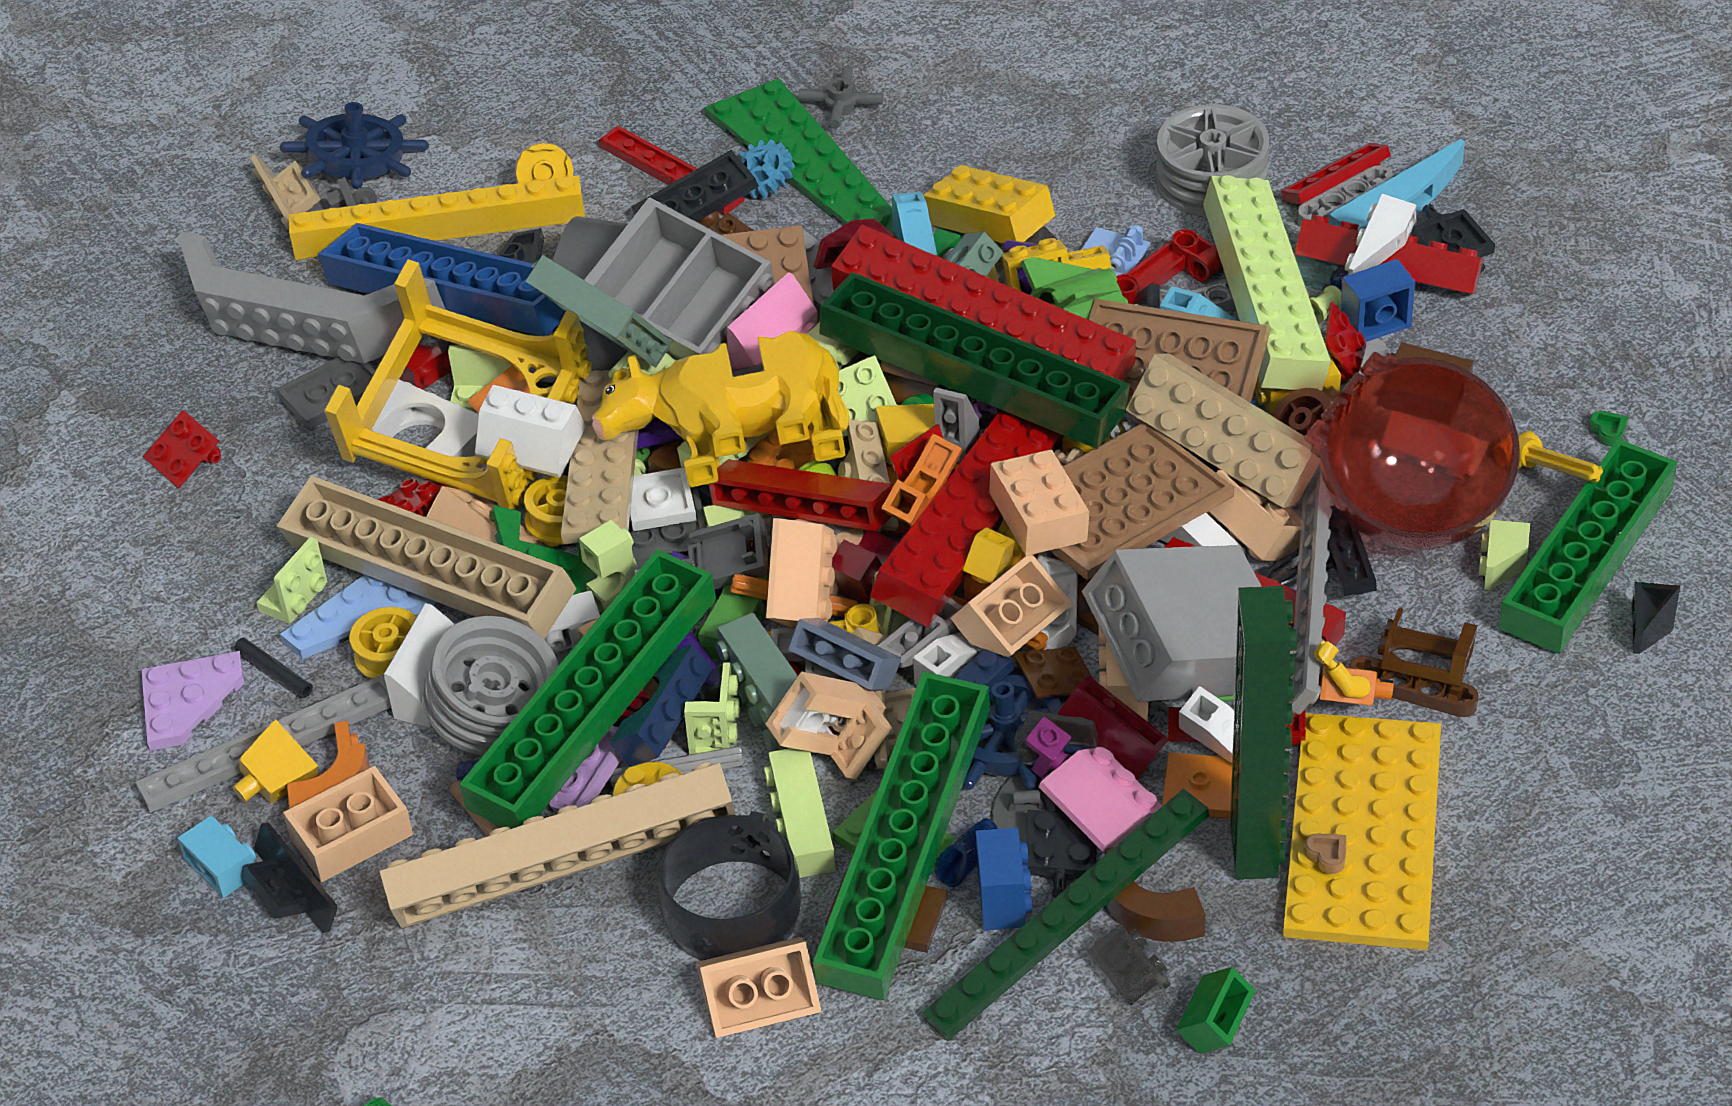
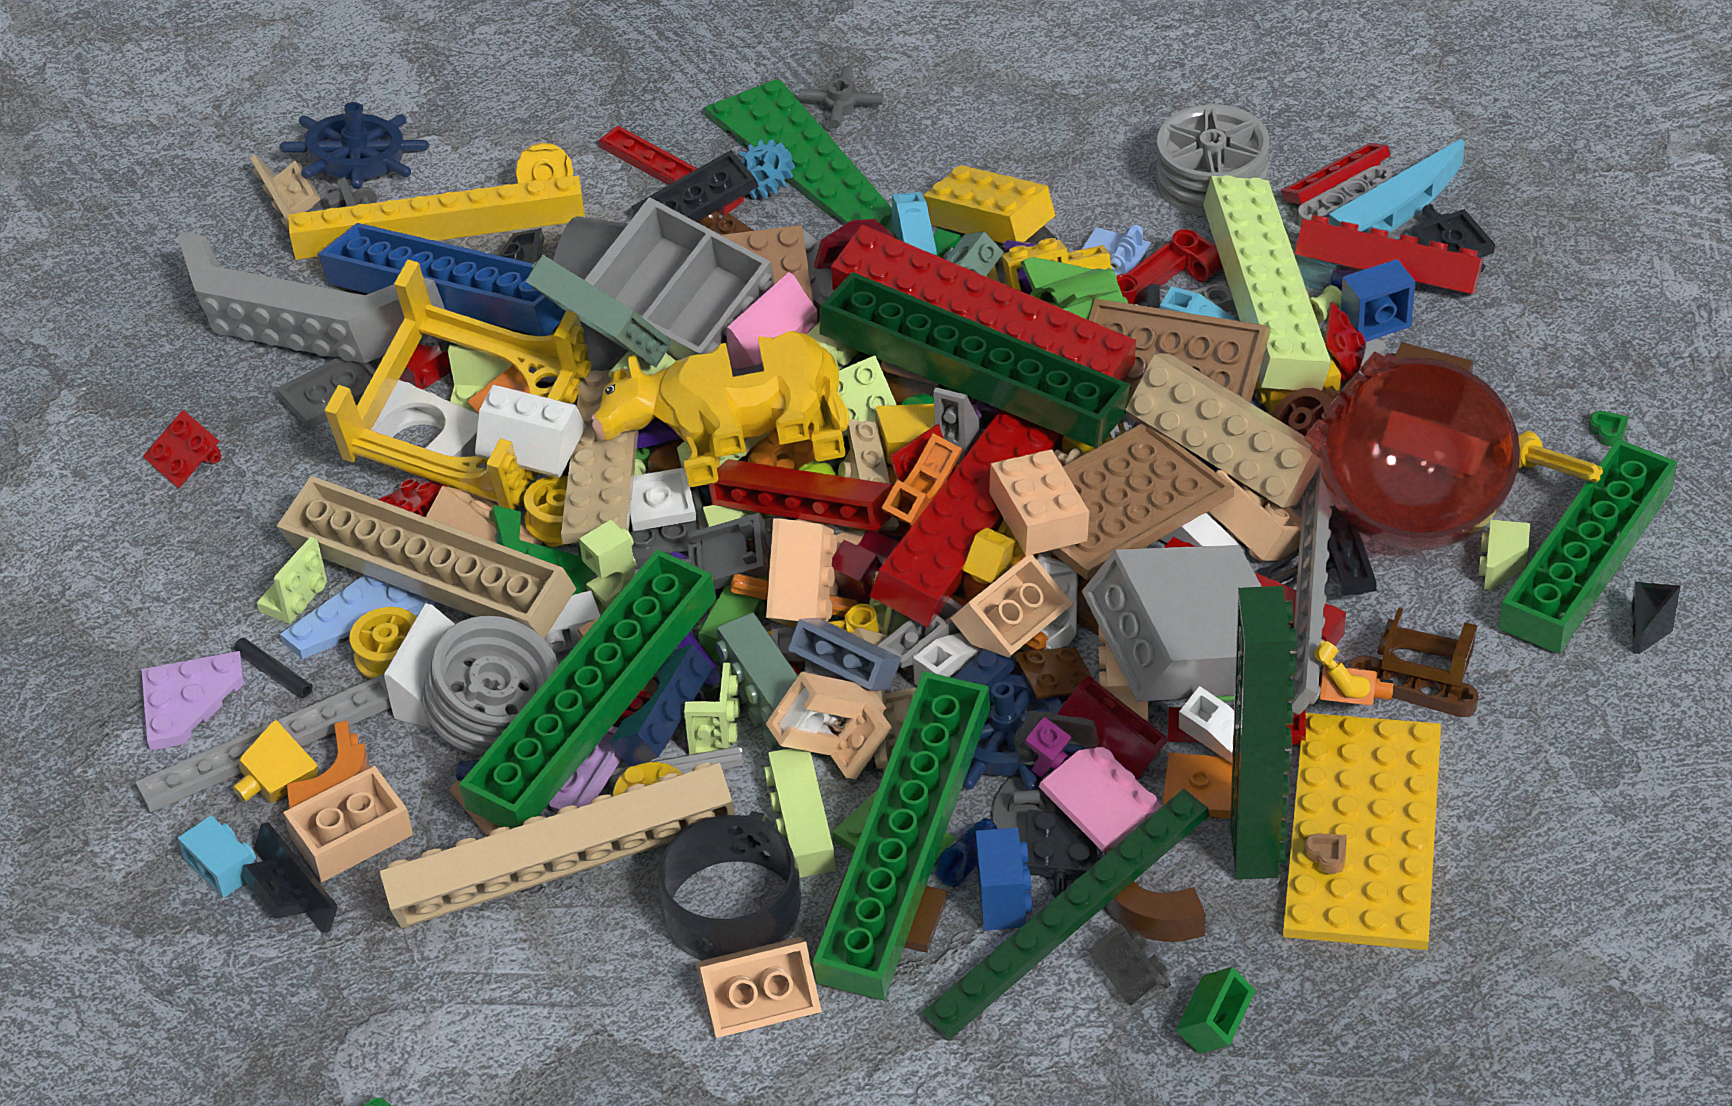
white slope [1345,194,1417,275] -> none

